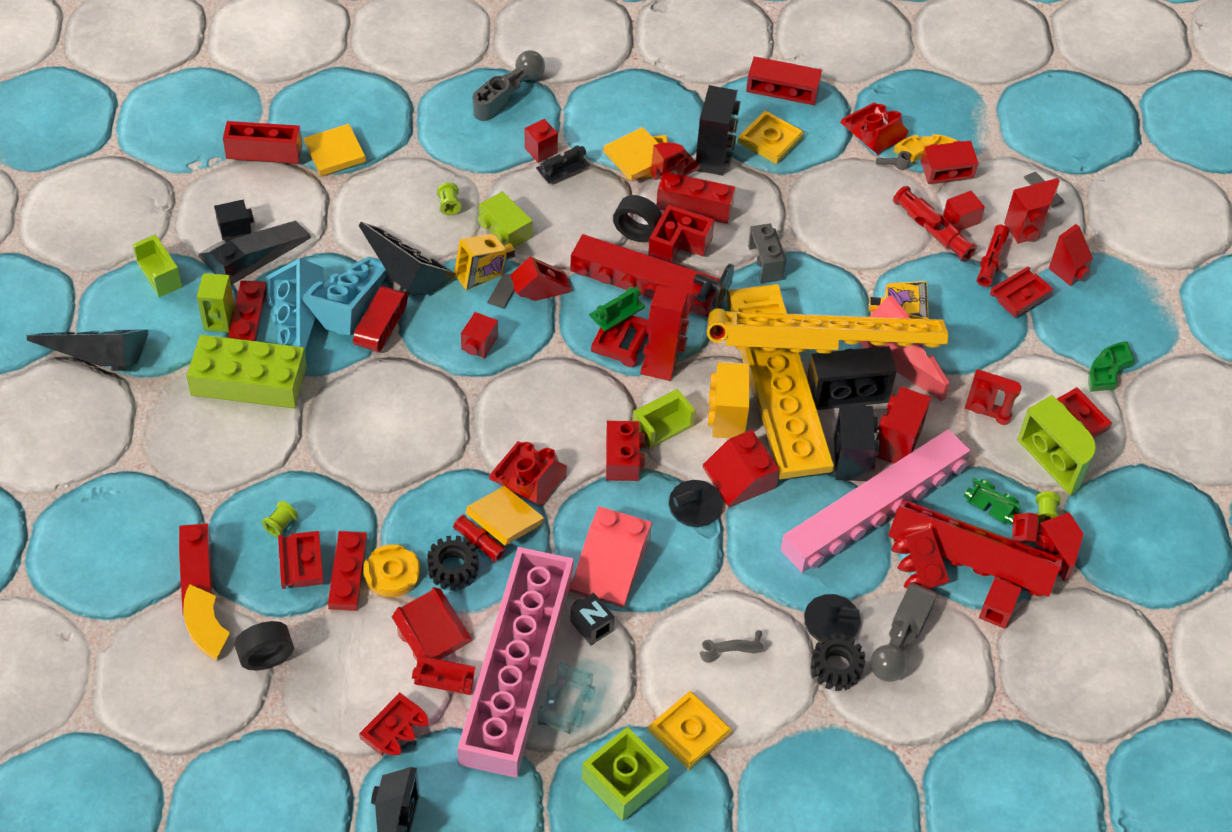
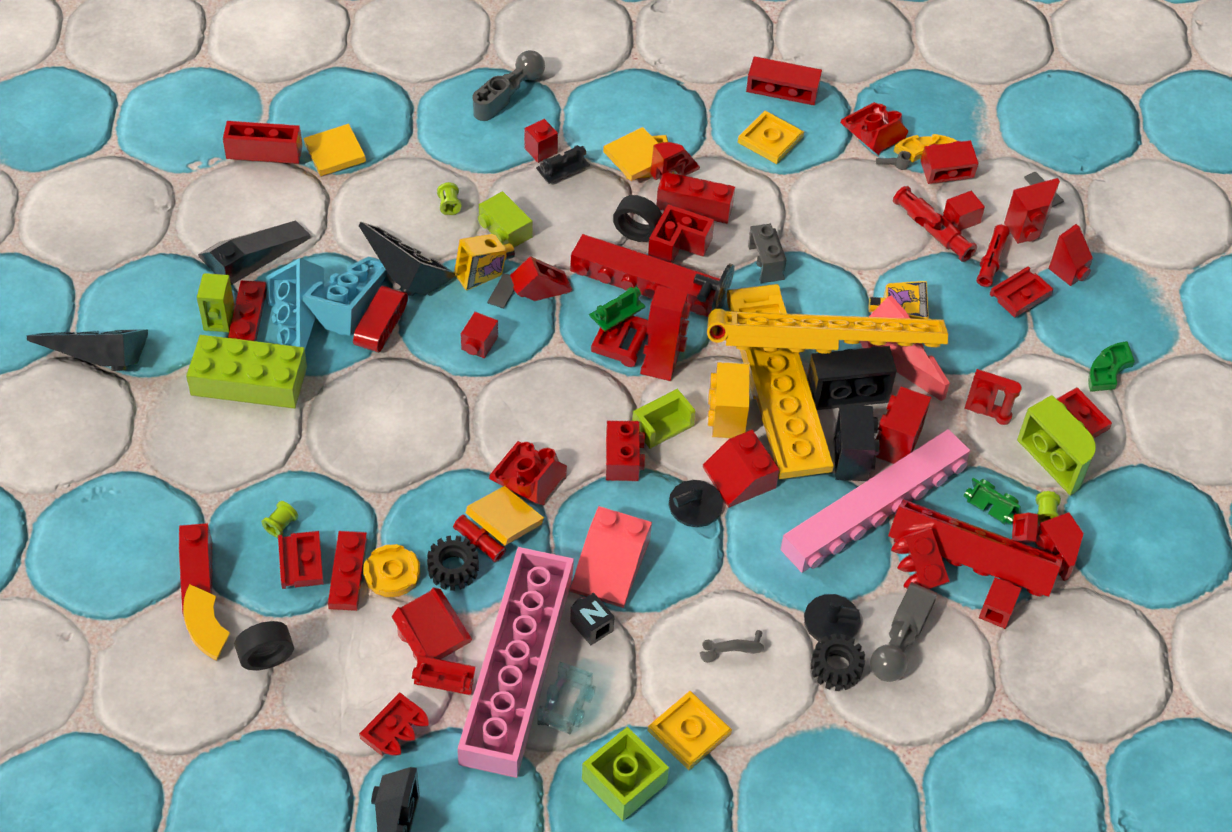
lime panel [132,234,182,297] -> none
black brick [214,199,255,241] -> none
black brick [696,85,741,176] -> none

